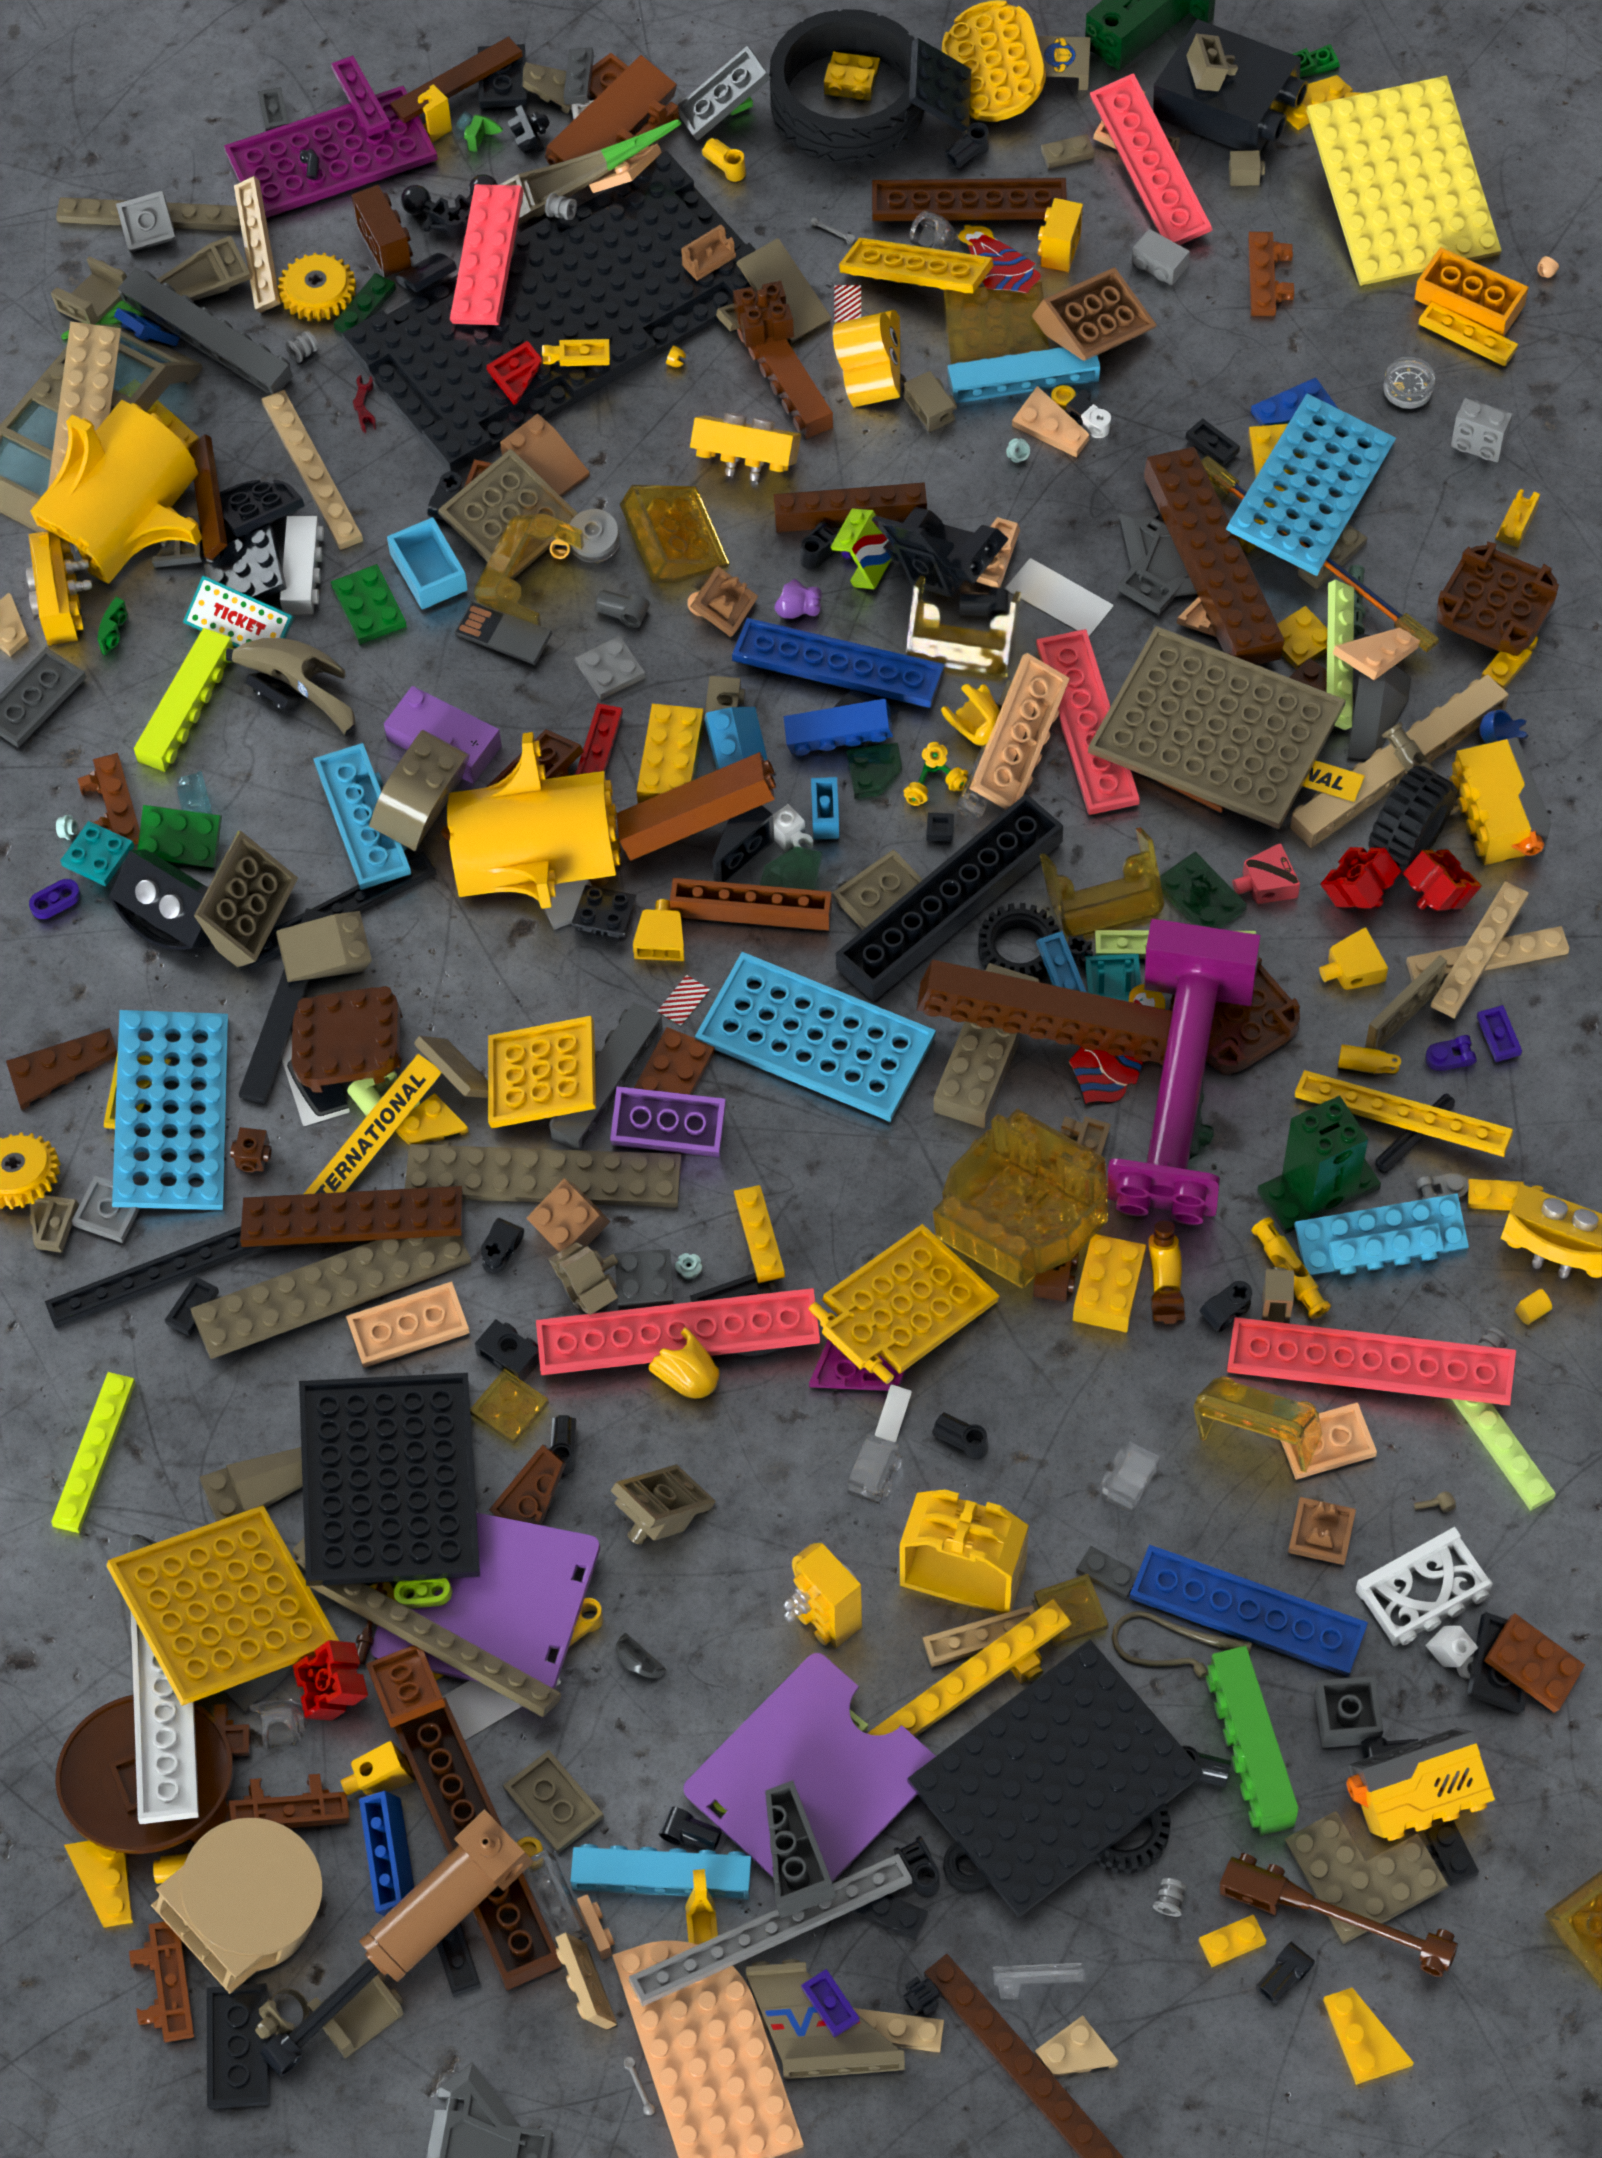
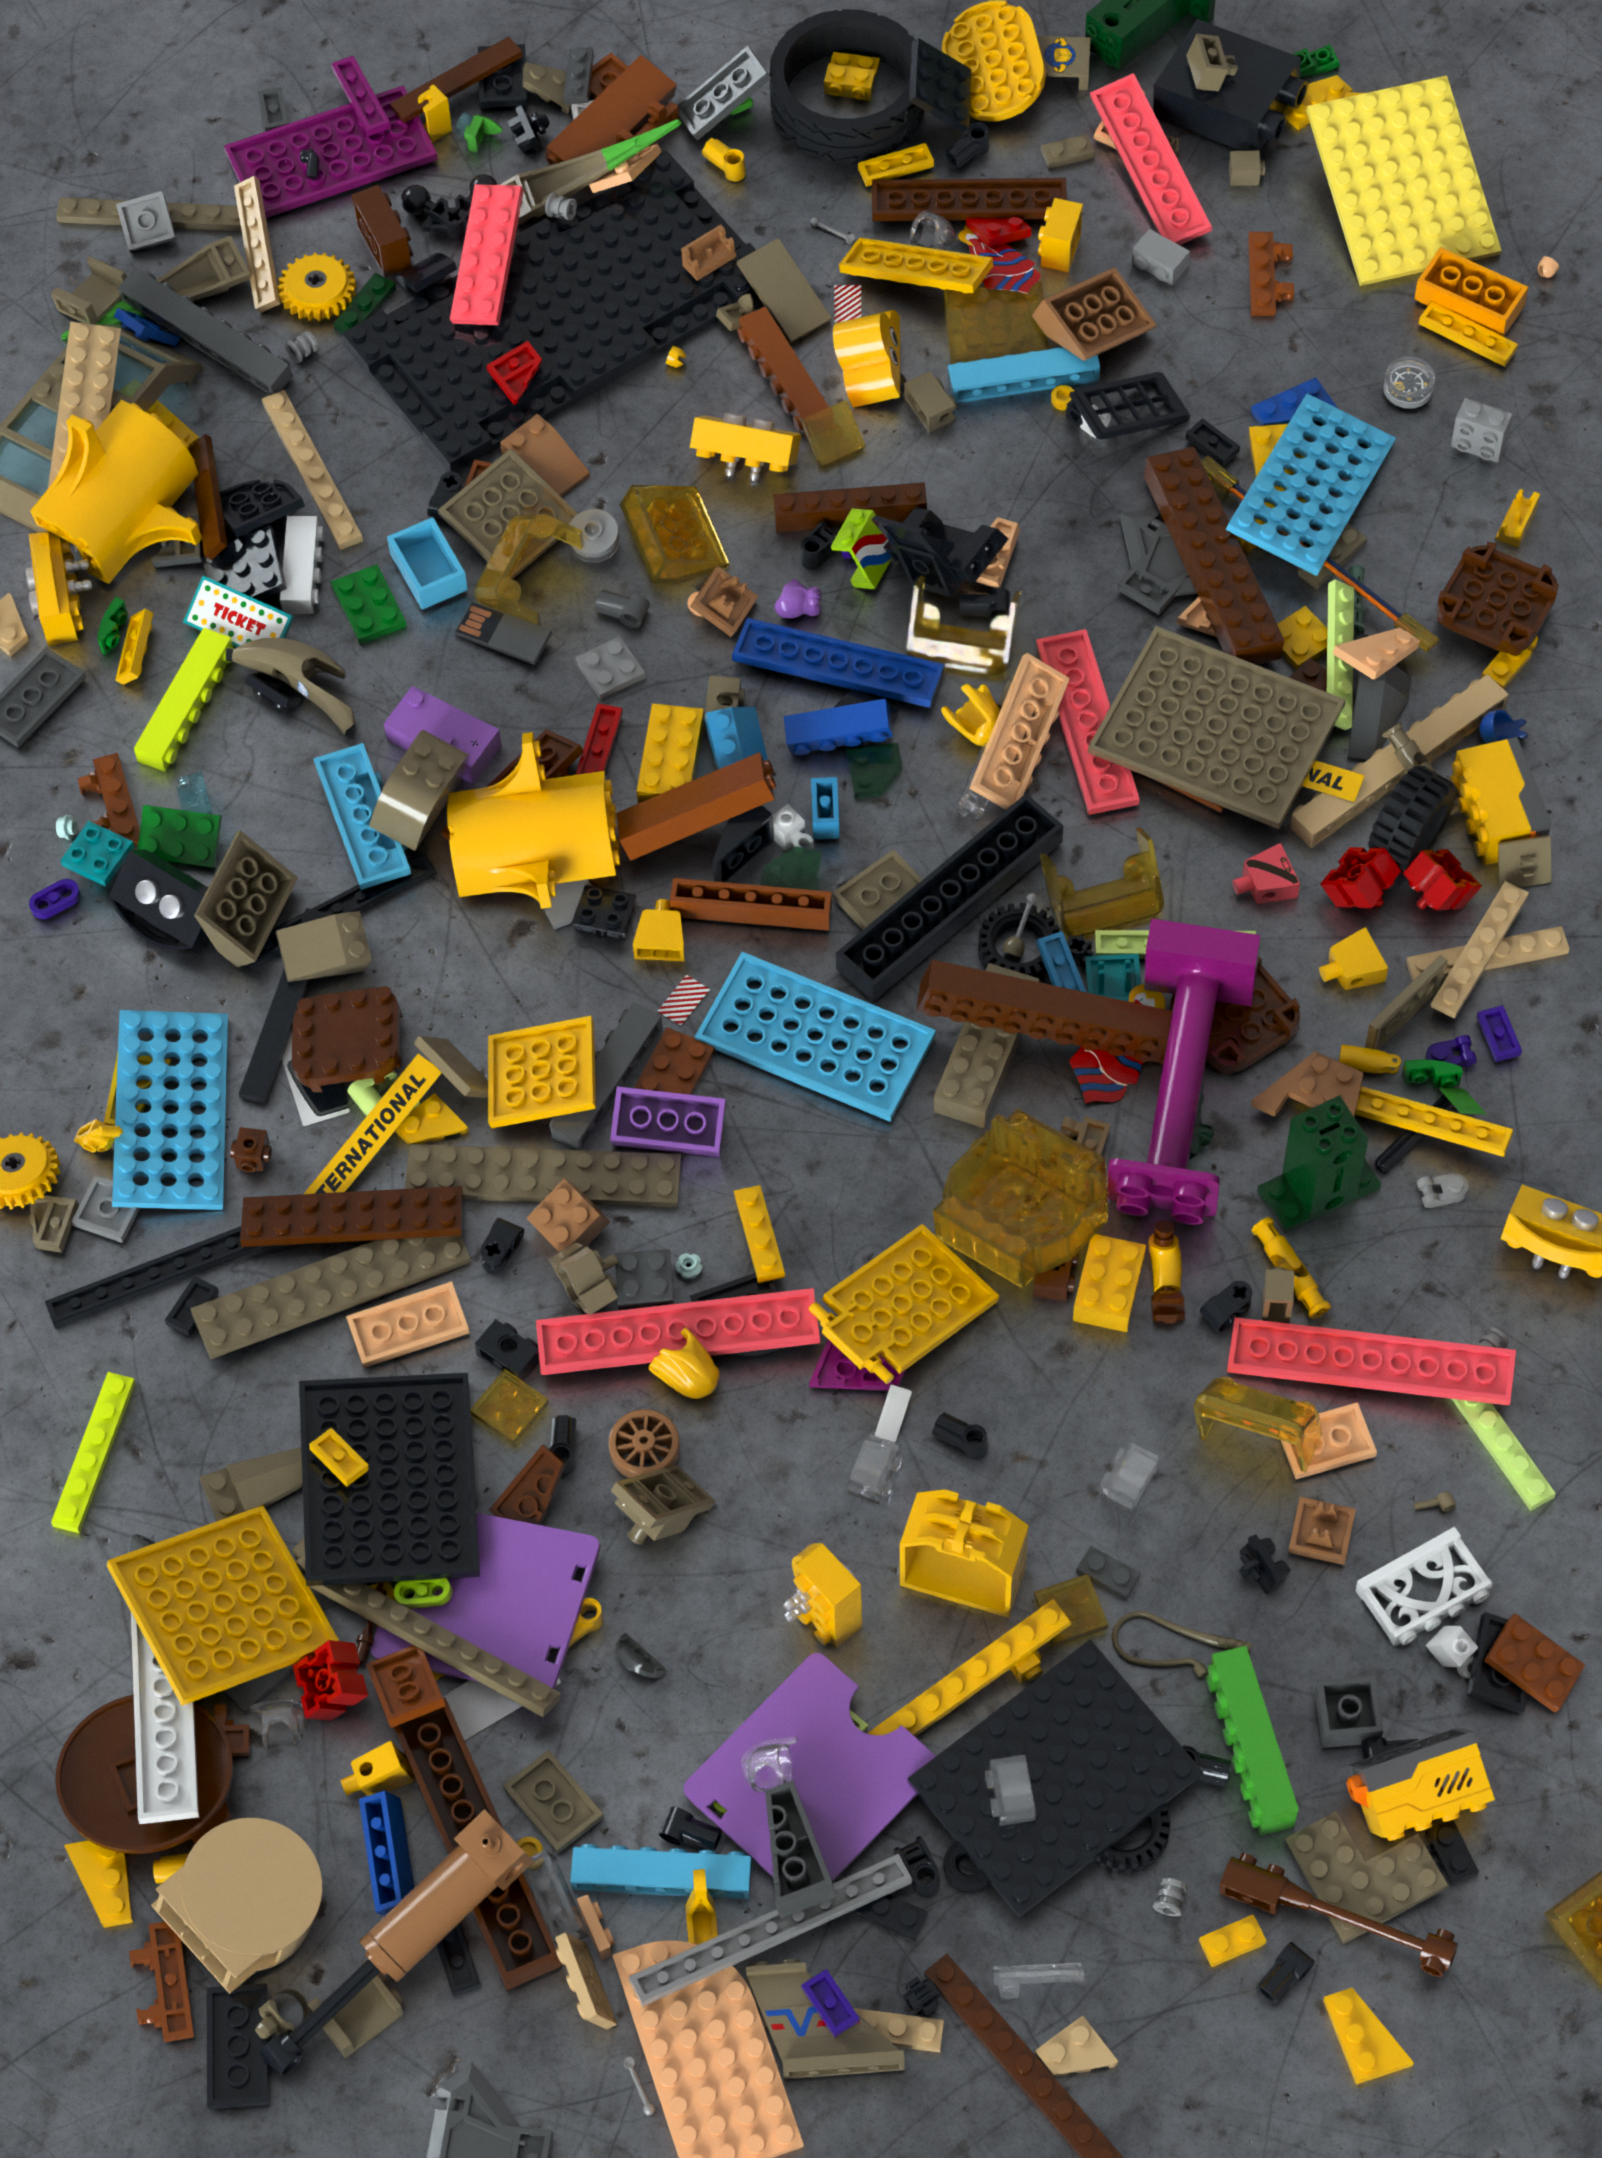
reddish brown wing [6,1028,117,1110] -> none
dark orange hinge [228,1774,350,1828] -> none
dark red piece [353,375,376,433] -> none
yellow plate [542,339,610,366] -> none
yellow hinge [550,538,571,559] -> none
reddish brown brick [733,281,794,347] -> none
yellow plant [903,742,969,806] -> none
tan plate [923,1605,1035,1668] -> none
black plate [926,812,954,842] -> none
white sticker [1005,558,1113,636] -> none
light aqua plate [1006,438,1030,463] -> none
light nougat wing [1012,386,1089,458] -> none
blue plate [1129,1544,1368,1677] -> none
clear green plate [1154,851,1247,929] -> none
medium azure plate [1294,1193,1469,1276] -> none
yellow plate [1467,1179,1543,1210] -> none
yellow brick [1514,1289,1552,1325] -> none
none -> yellow piece [73,1119,123,1152]
none -> yellow plate [115,608,154,685]
none -> yellow plate [309,1428,369,1487]
none -> medium nougat wheel [609,1409,680,1478]
none -> clear piece [741,1736,797,1793]
none -> clear yellow plate [800,400,866,466]
none -> yellow plate [858,143,934,187]
none -> red wing [966,217,1031,248]
none -> clear brick [985,1755,1036,1826]
none -> hinge [1002,893,1037,958]
none -> black piece [1069,372,1191,440]
none -> black hips [1239,1534,1290,1594]
none -> medium nougat wing [1251,1051,1363,1118]
none -> green slope [1402,1059,1463,1088]
none -> bright green sticker [1439,1088,1487,1115]
none -> dark tan piece [1498,835,1552,890]

